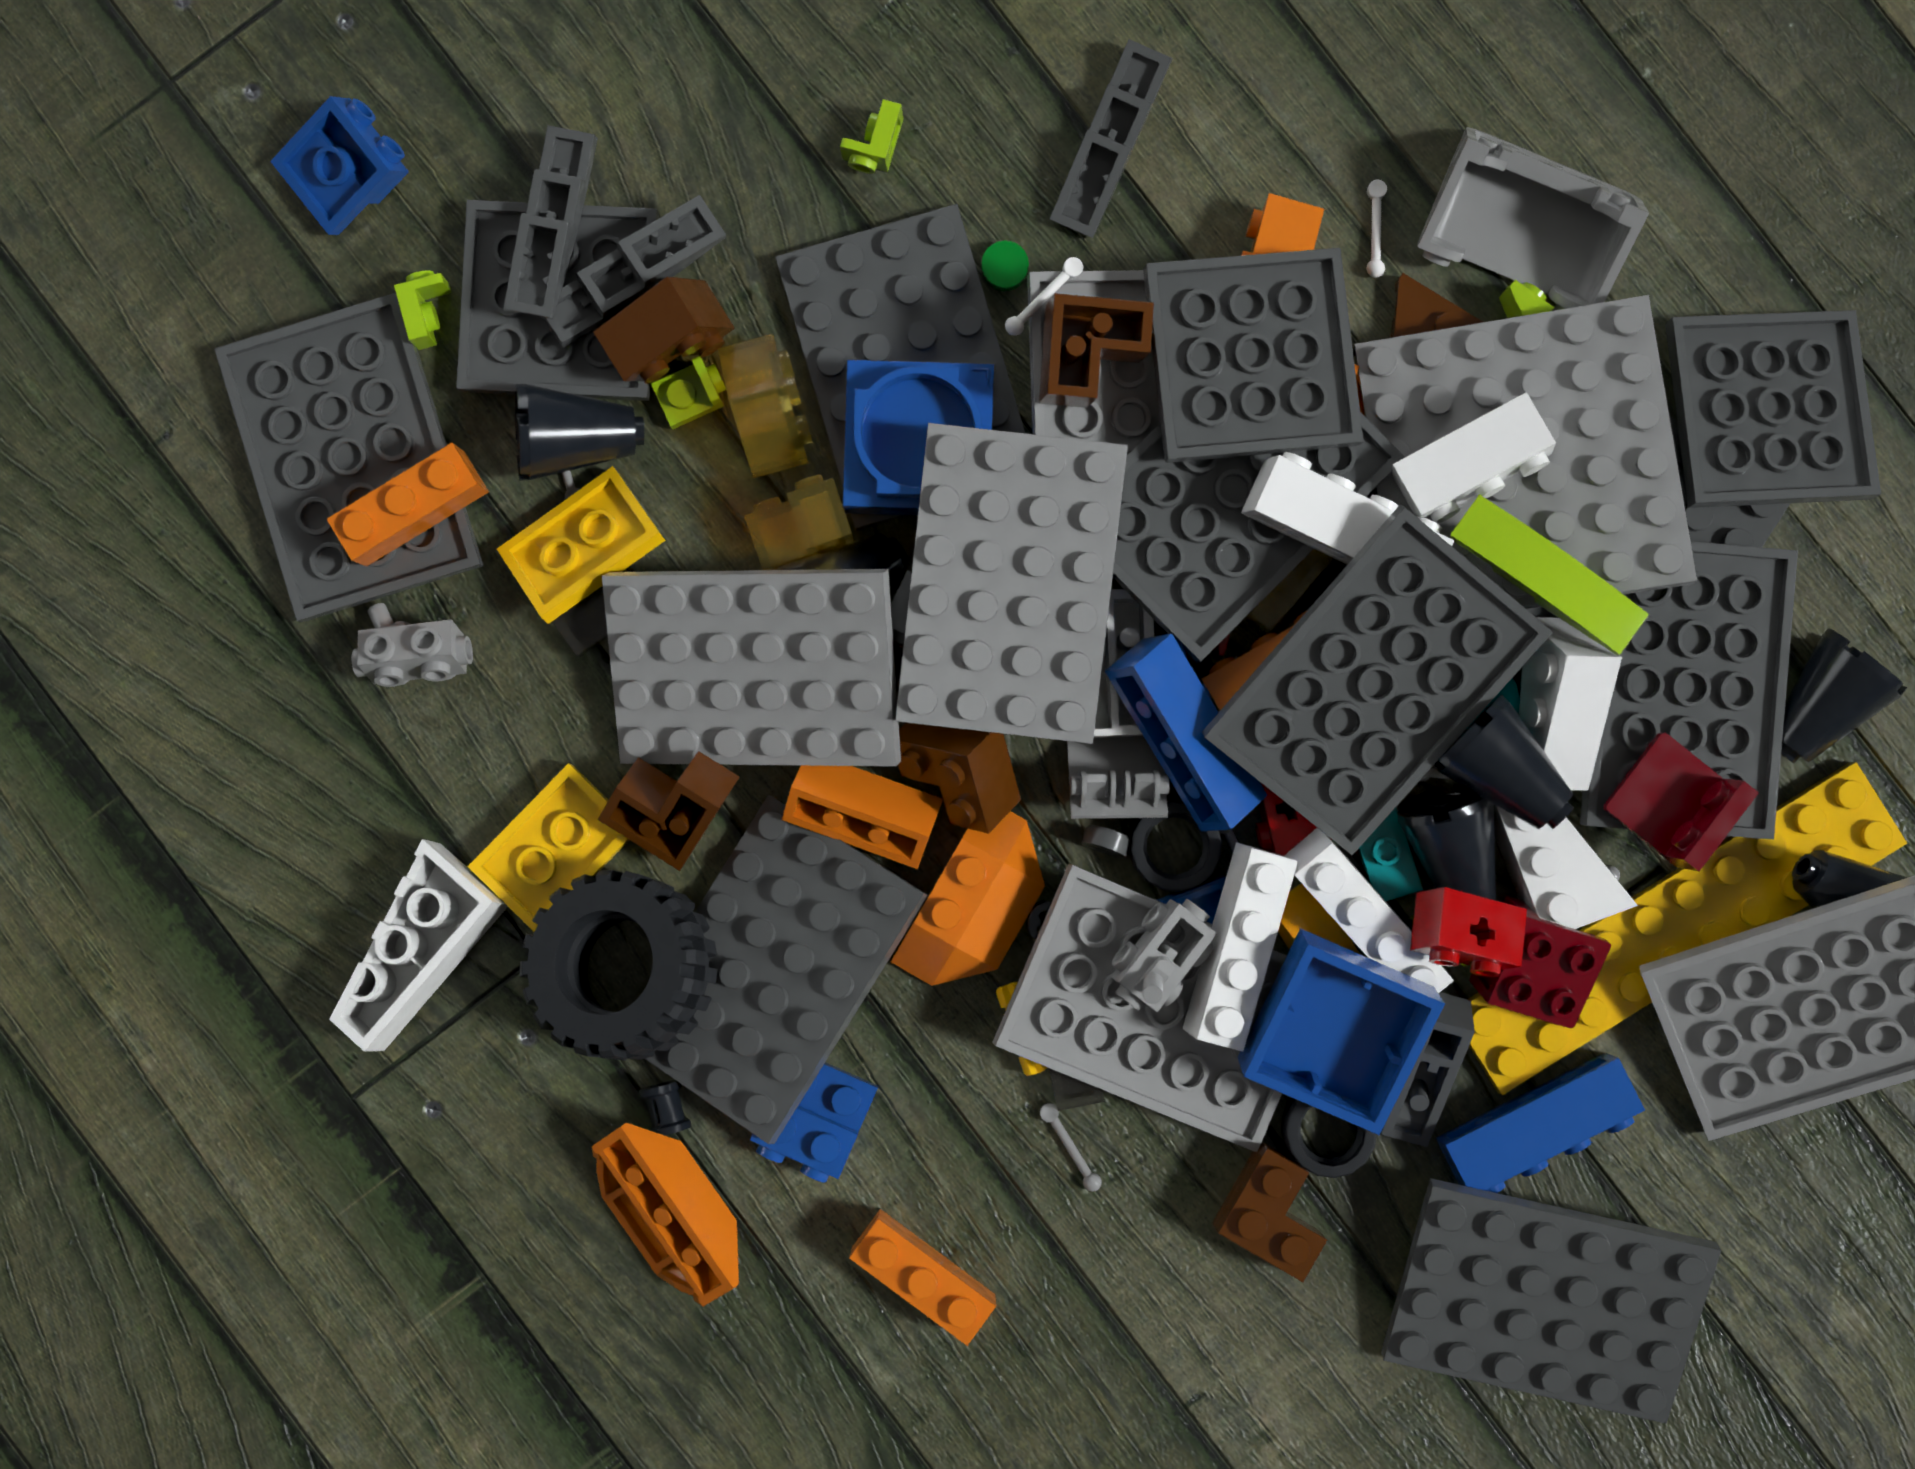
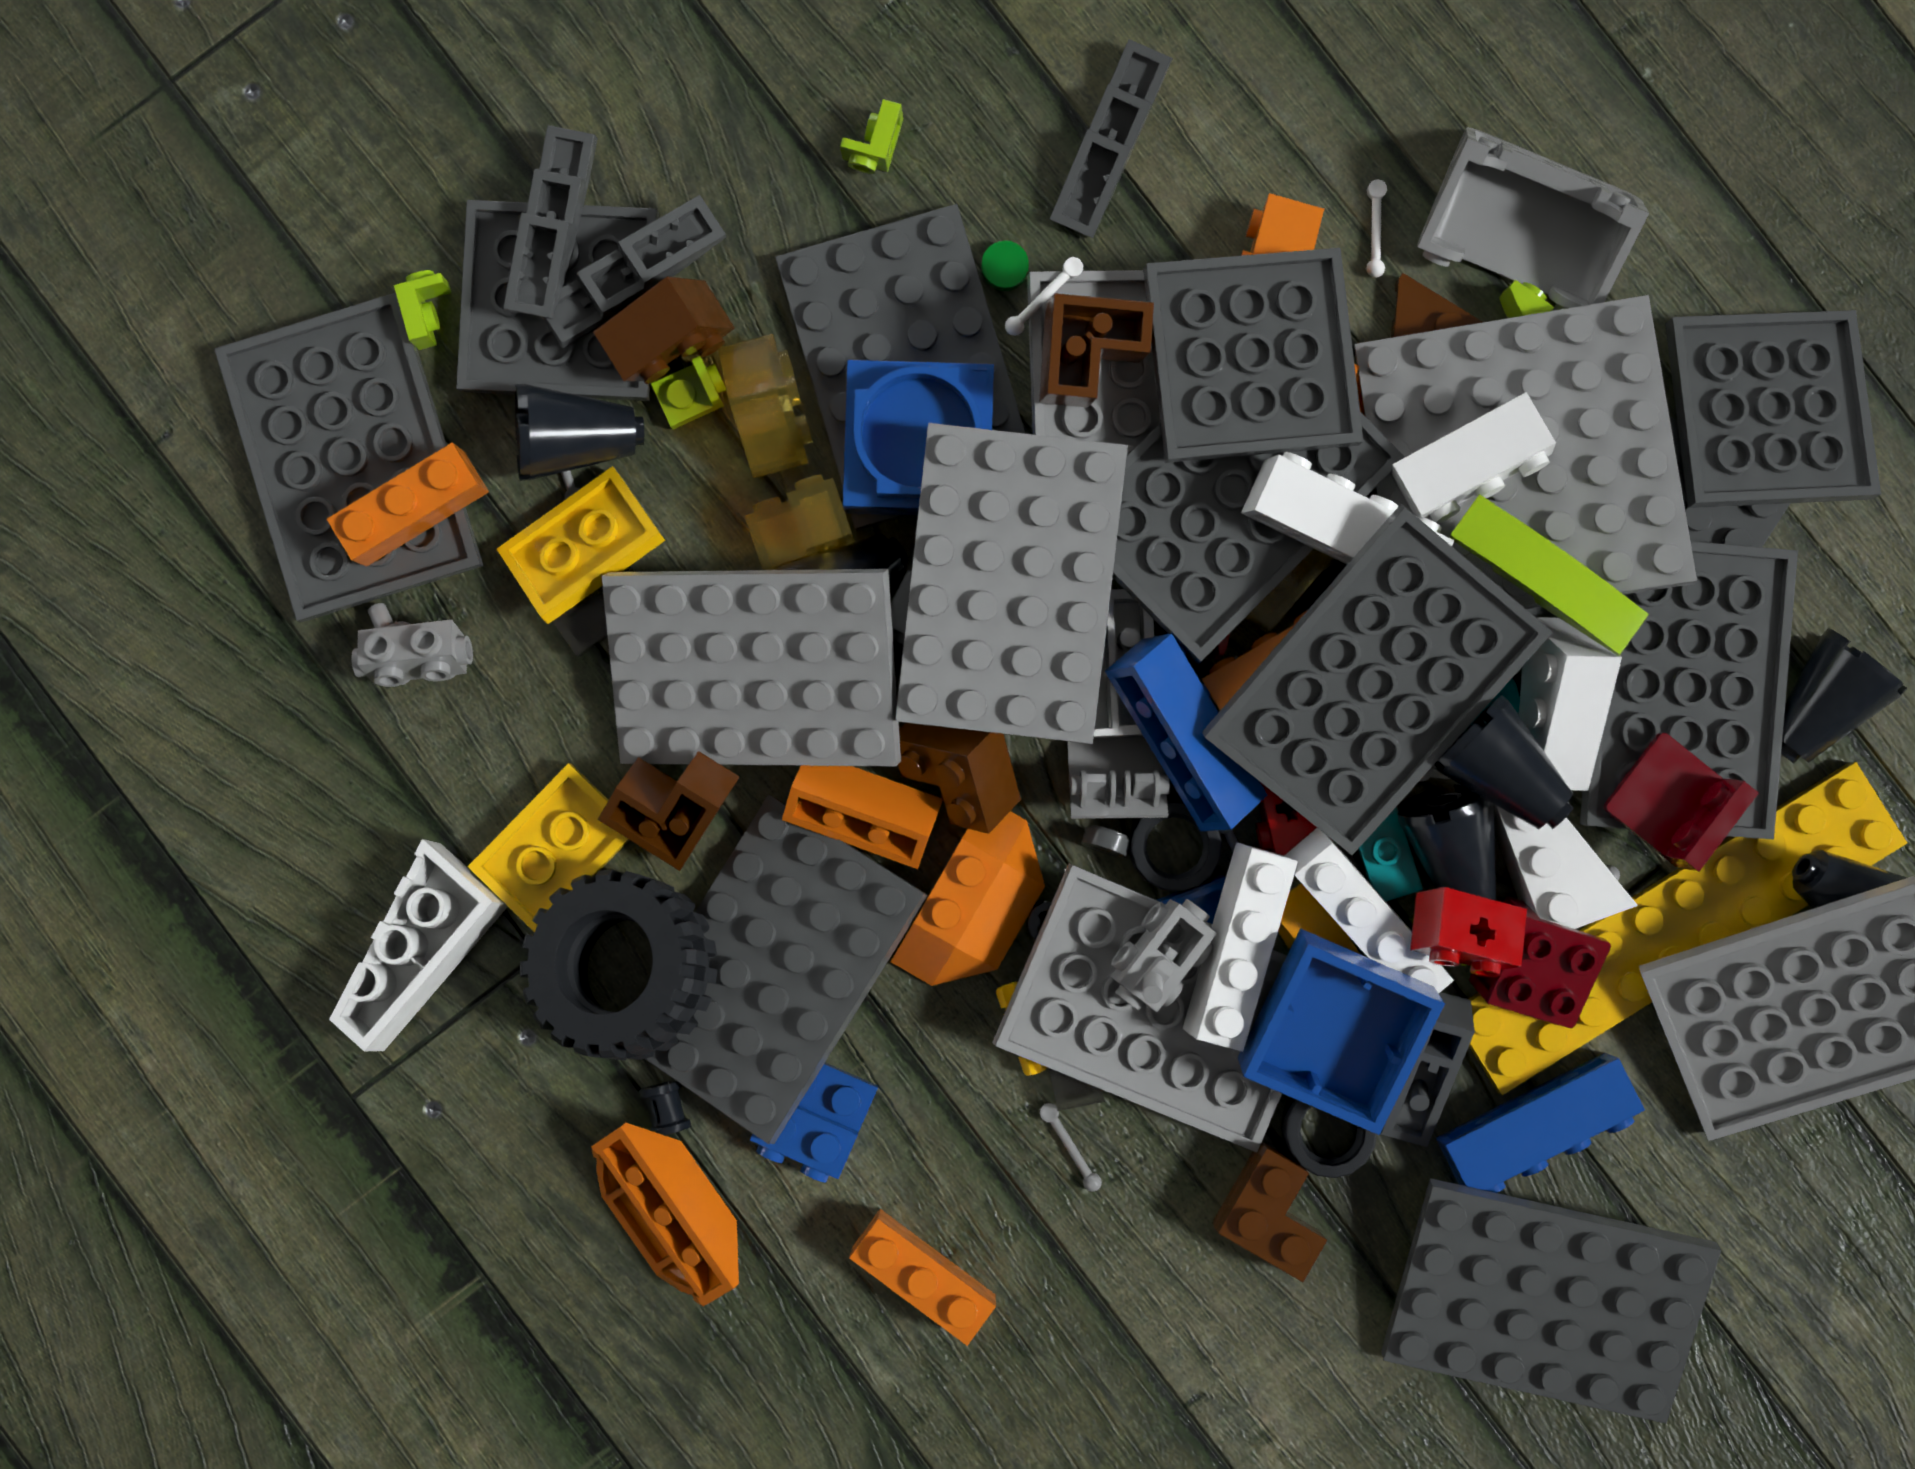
blue plate [270,96,409,235] -> none

